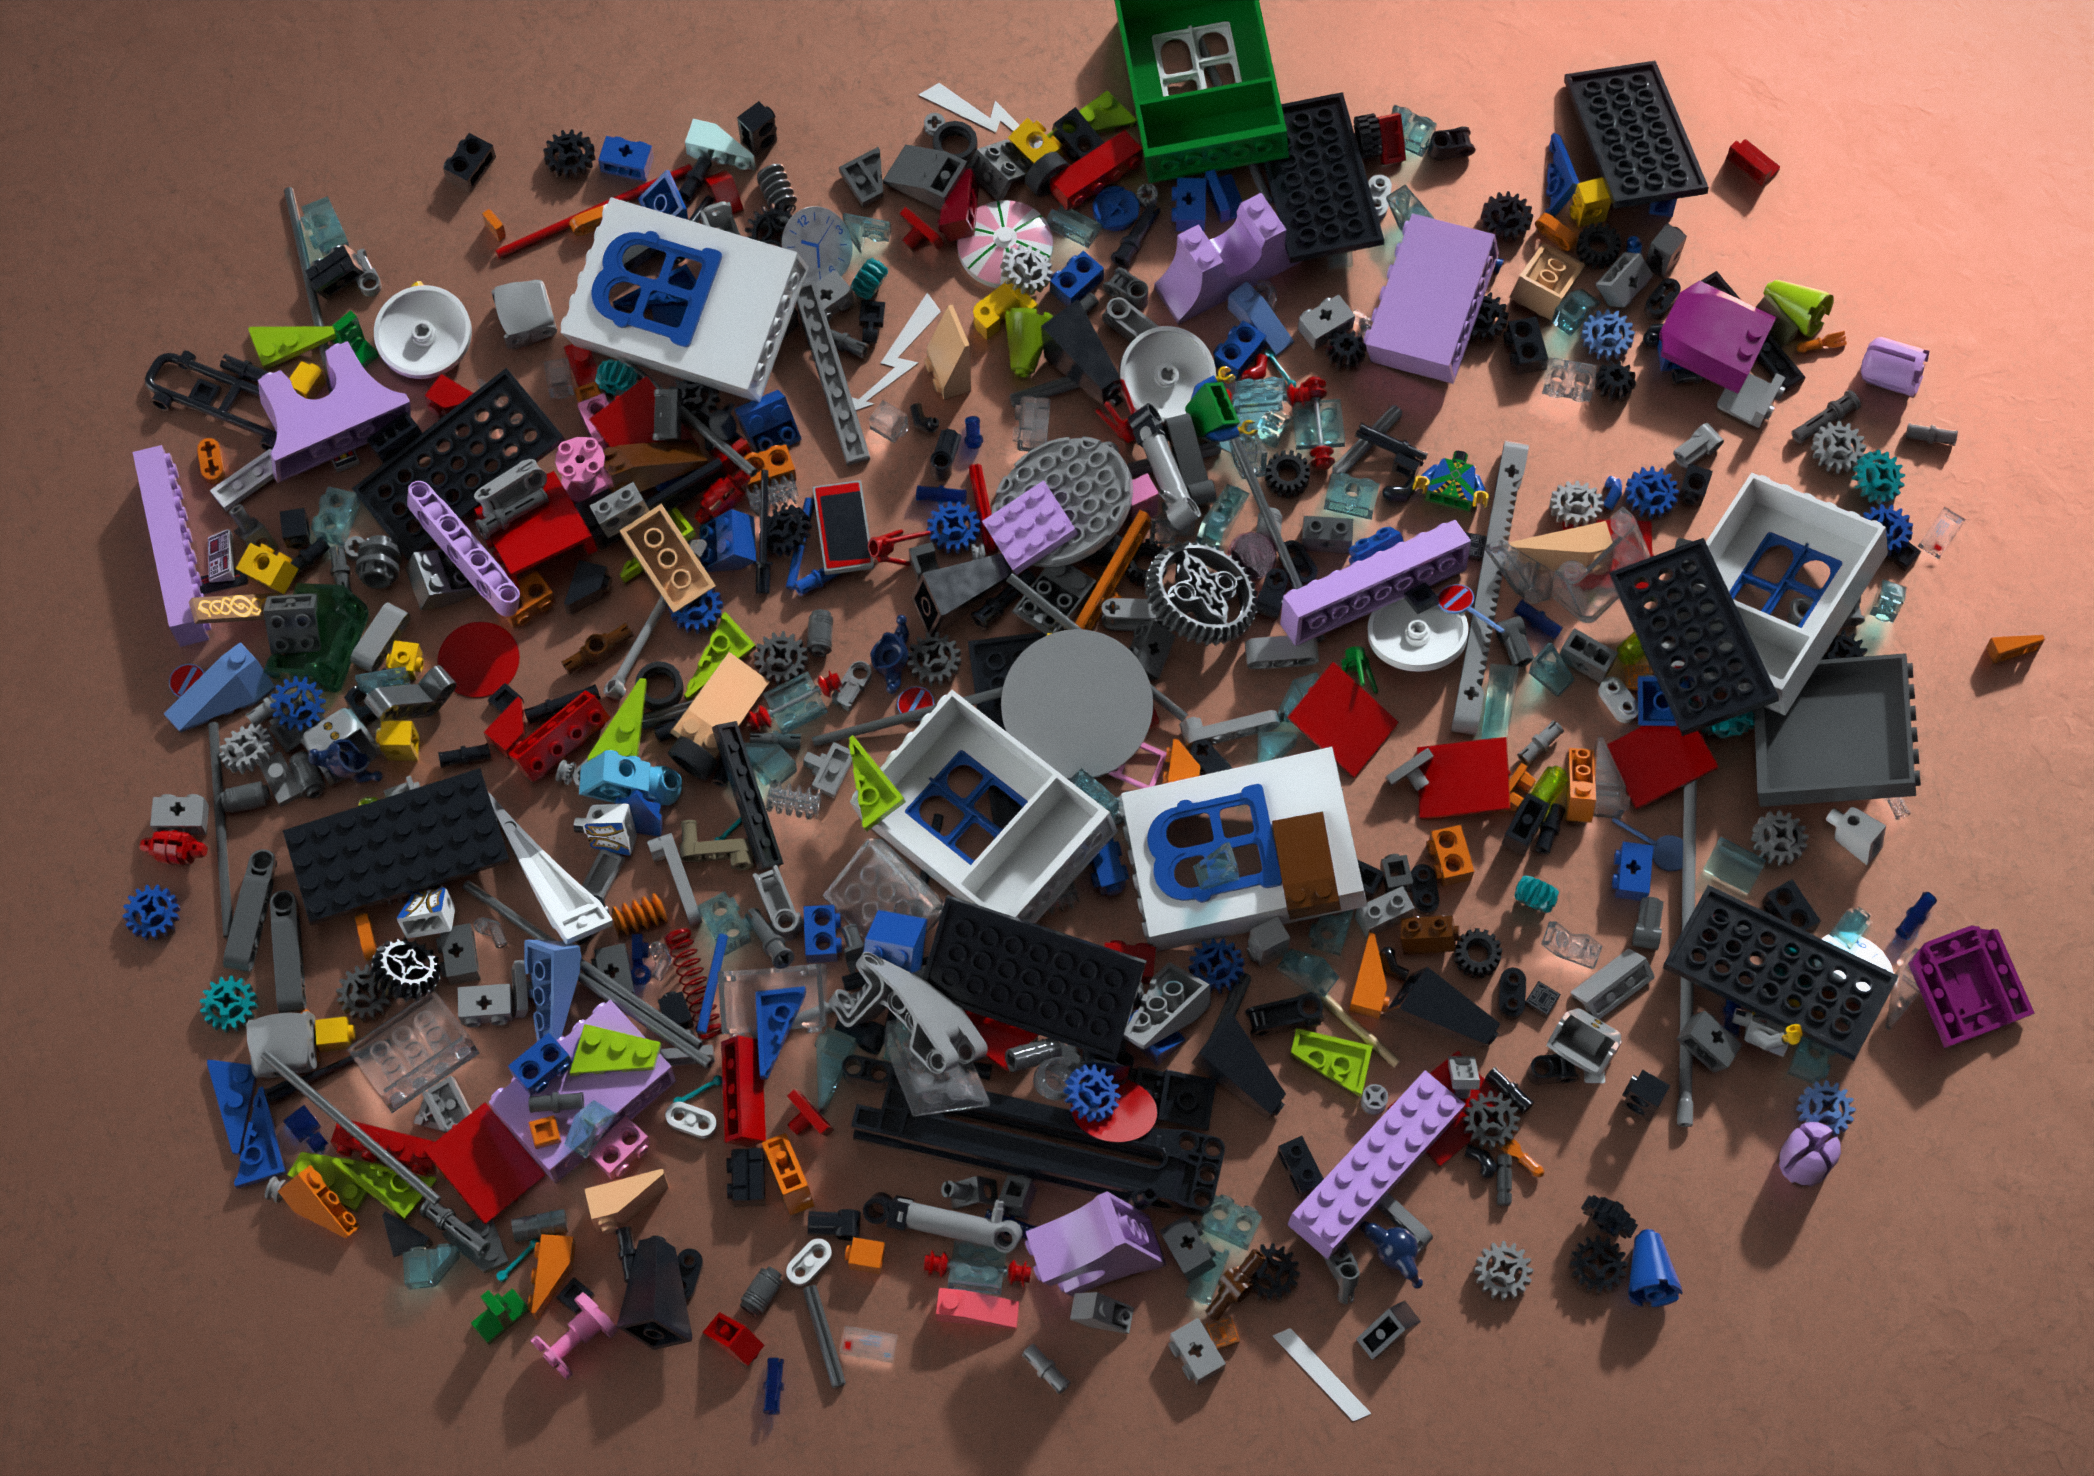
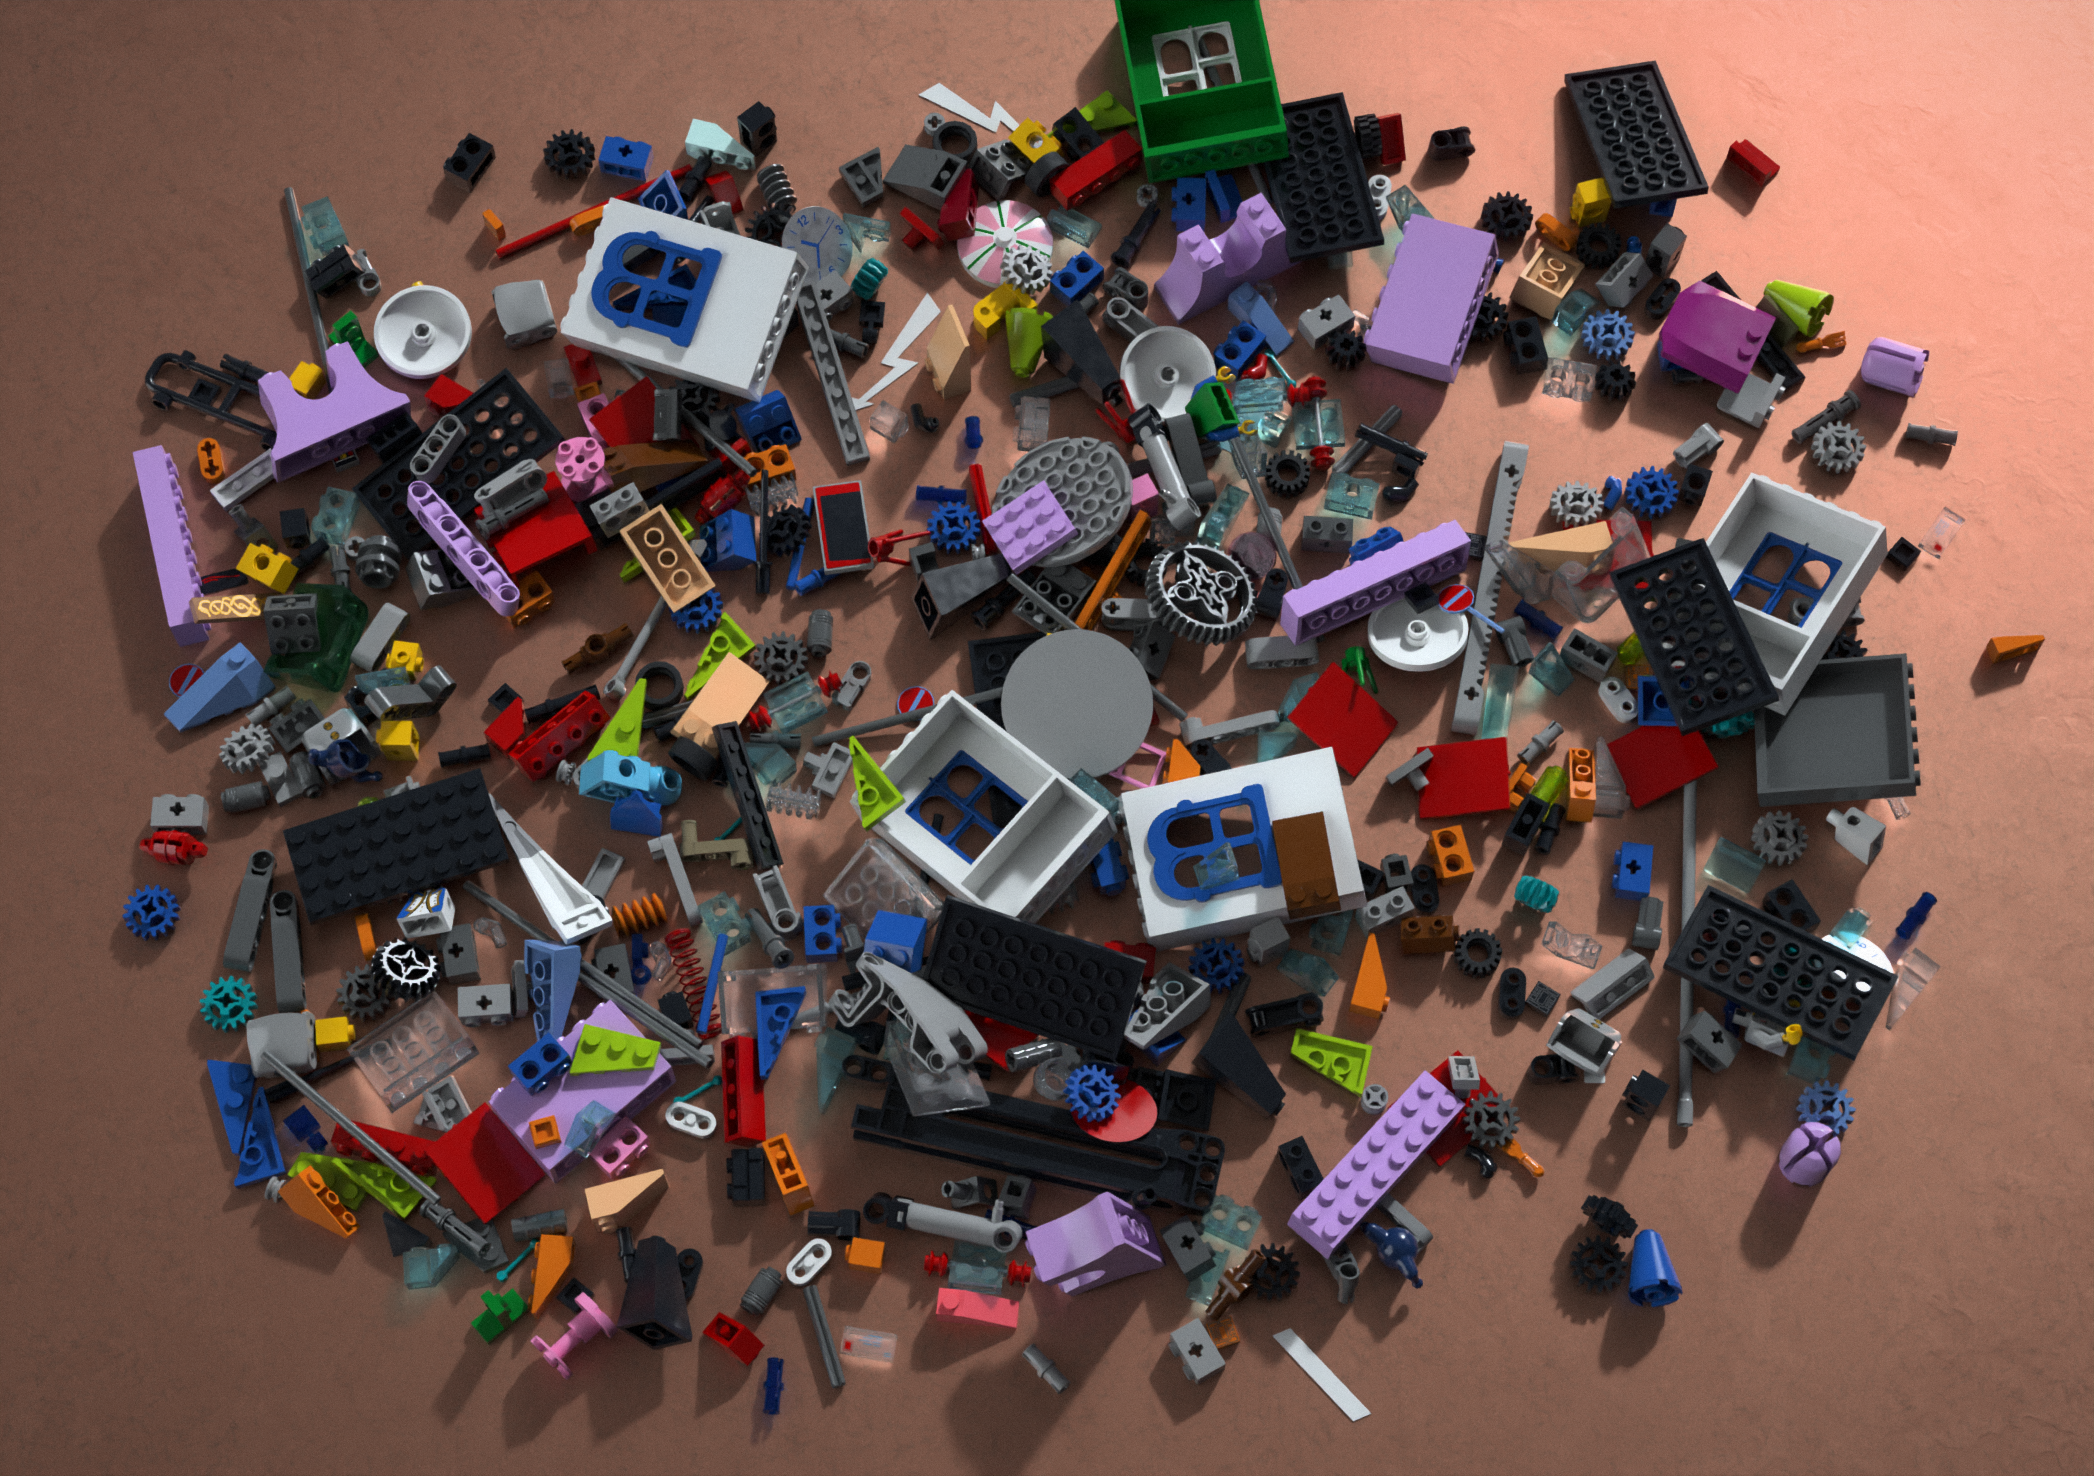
slope [208,529,235,583] -> none
dark grey piece [208,722,233,939] -> none
lime wing [248,326,336,370] -> none
blue gear [270,676,326,732] -> none
red sticker [437,622,520,697] -> none
dark grey pin [529,1092,584,1113] -> none
black slope [564,560,612,615] -> none
white torso [574,804,637,855] -> none
teal gear [595,359,638,396] -> none
red tile [787,1089,835,1137] -> none
dark blue piece [870,615,910,694] -> none
dark grey gear [908,632,961,686] -> none
black piece [930,428,962,481] -> none
light grey slope [1070,1292,1134,1334] -> none
blue tile [1092,186,1140,231] -> none
black plate [1279,540,1318,586] -> none
tan bar [1318,991,1401,1068] -> none
black slope [1356,1300,1421,1360] -> none
black arm [1379,946,1410,982] -> none
black slope [1383,967,1500,1048] -> none
clear light blue slope [1392,104,1437,157] -> none
torso [1412,451,1489,512] -> none
light grey gear [1474,1241,1533,1301] -> none
black pin [1485,1066,1534,1114] -> none
dark grey axle [1497,1154,1512,1206] -> none
blue wing [1545,133,1579,218] -> none
medium blue piece [1612,817,1683,871] -> none
black arm [1643,324,1664,347] -> none
teal gear [1852,450,1905,504] -> none
blue gear [1863,504,1913,556] -> none
clear light blue slope [1869,579,1907,623] -> none
magenta wedge [1908,925,2035,1048] -> none
none -> light grey beam [410,414,466,483]

